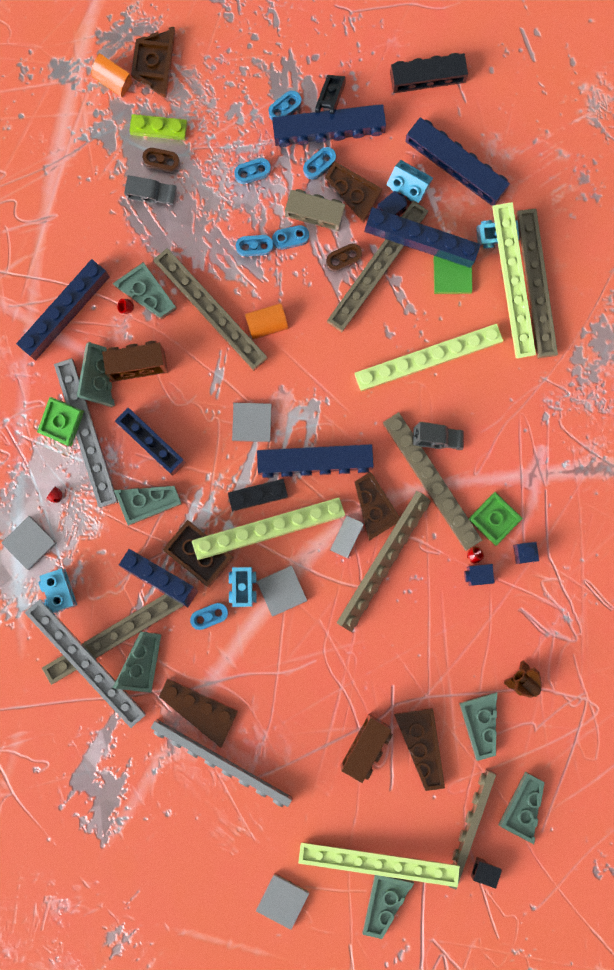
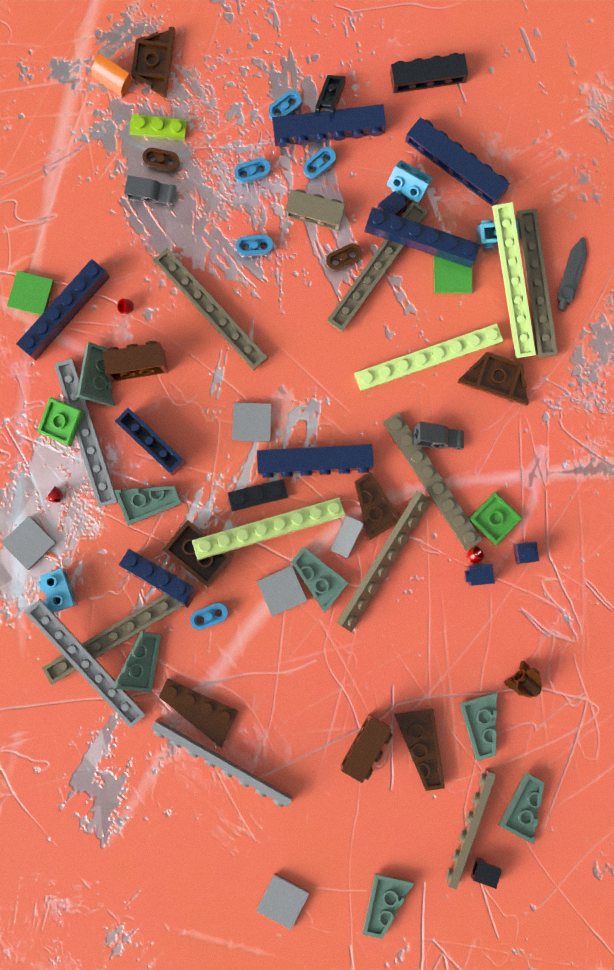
sand green wing [113,262,177,319] -> none
medium azure brick [229,567,257,607] -> none
orange brick [245,303,288,340] -> none
dark azure plate [272,225,309,250] -> none
yellowish green plate [298,842,460,887] -> none
reddish brown wing [325,161,383,223] -> none
none -> bright green tile [7,271,55,316]
none -> sand green wing [291,547,348,613]
none -> reddish brown wing [457,352,529,406]
none -> dark grey piece [557,238,587,312]

